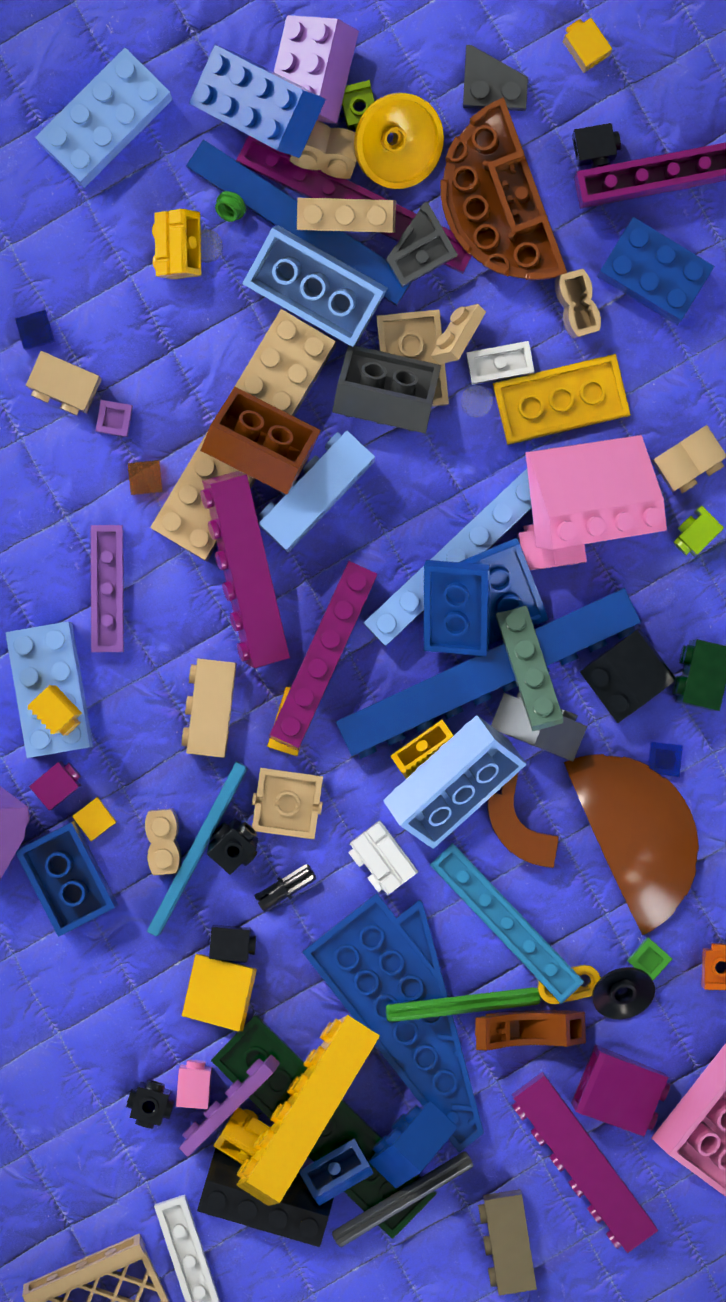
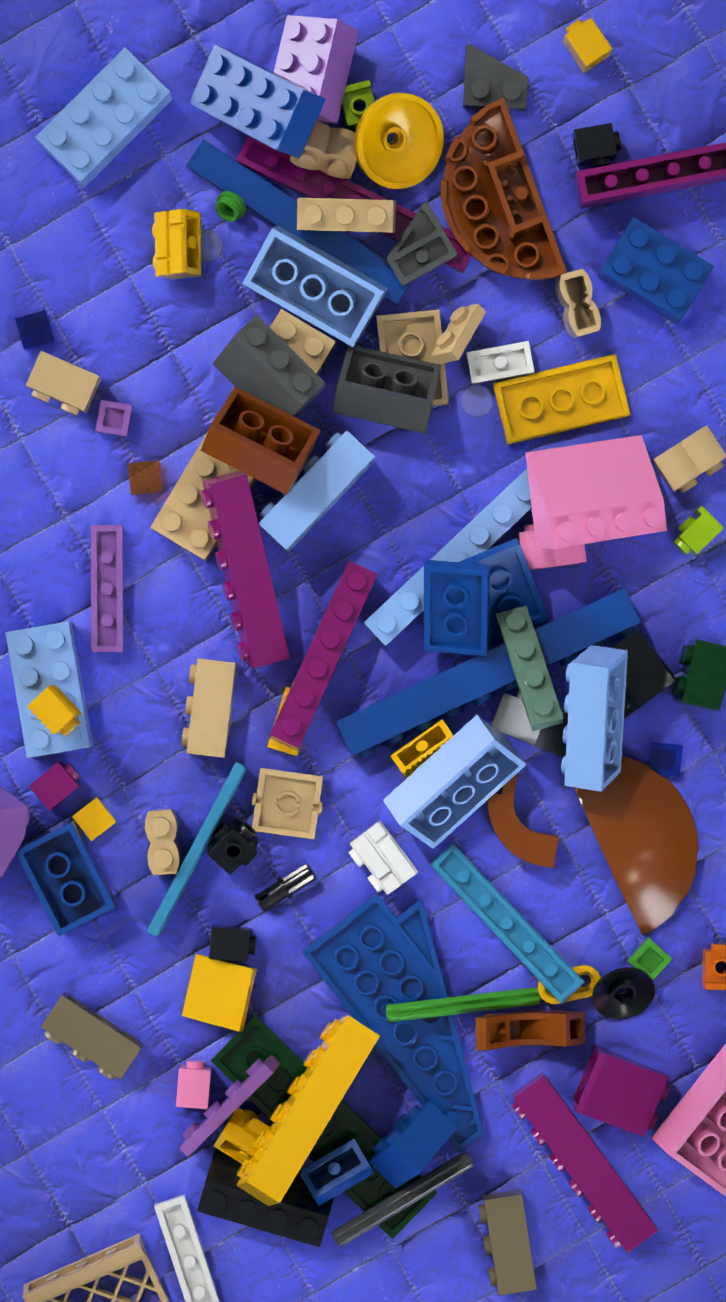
black brick [126,1080,174,1129] -> none
none -> dark tan brick [41,992,144,1080]
none -> dark grey slope [212,314,326,417]
none -> light blue brick [561,645,628,792]

